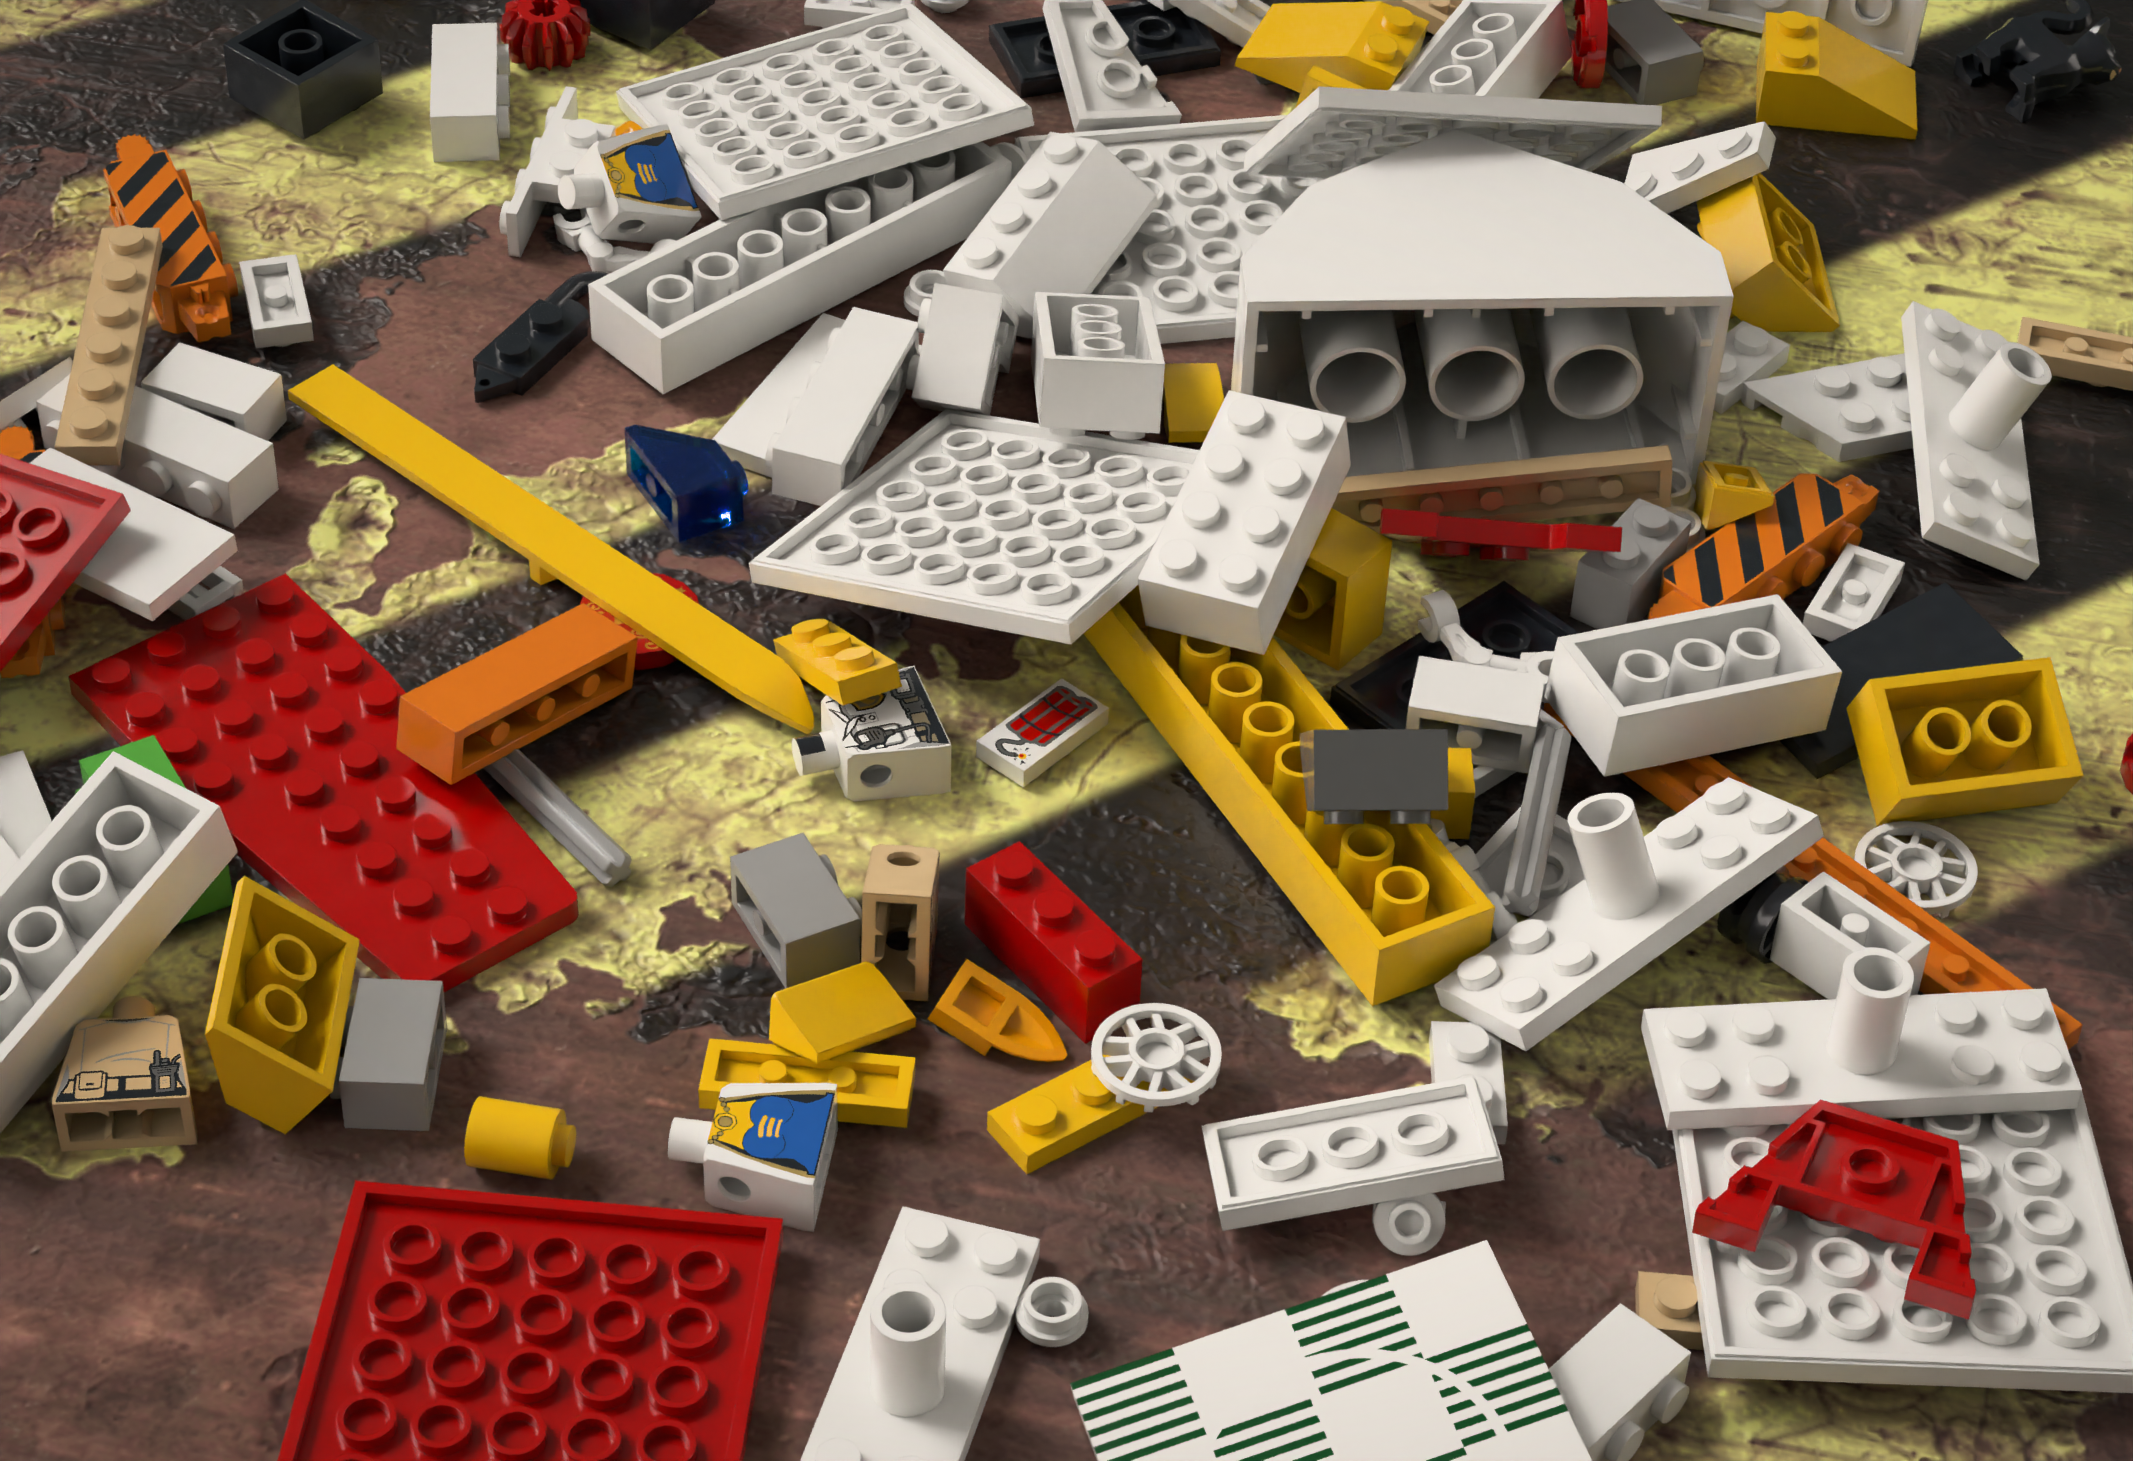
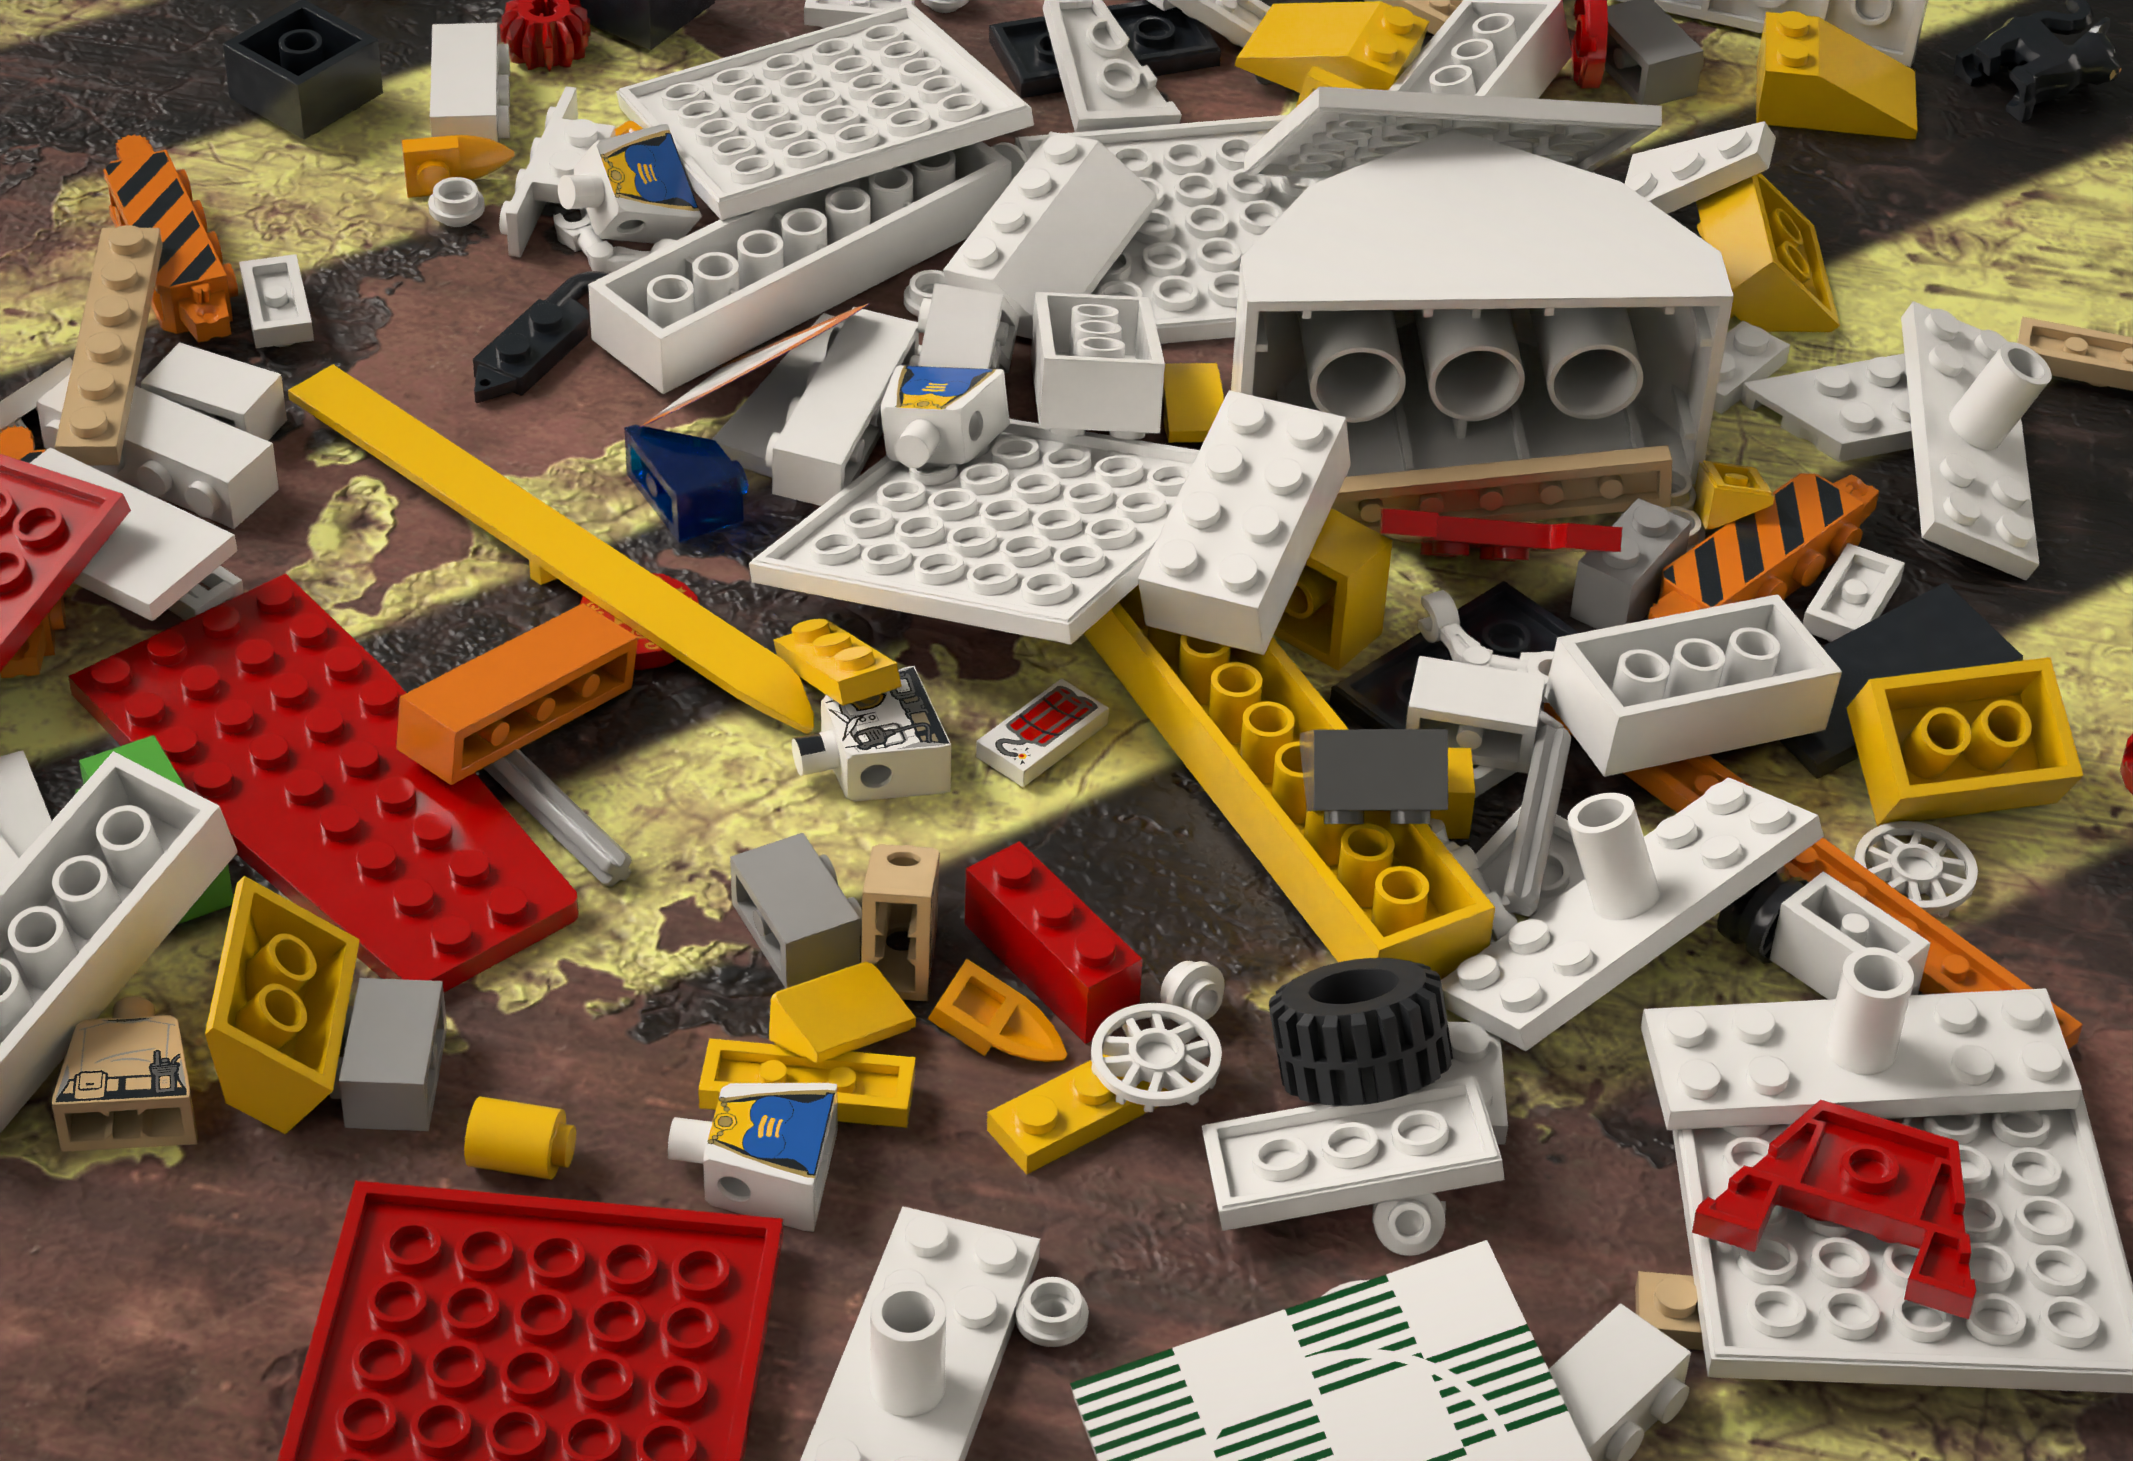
none -> light orange plate [402,135,515,198]
none -> white plate [428,177,485,227]
none -> sticker [639,303,870,428]
none -> white torso [881,365,1010,468]
none -> white plate [1160,961,1225,1025]
none -> black tyre [1269,958,1453,1106]

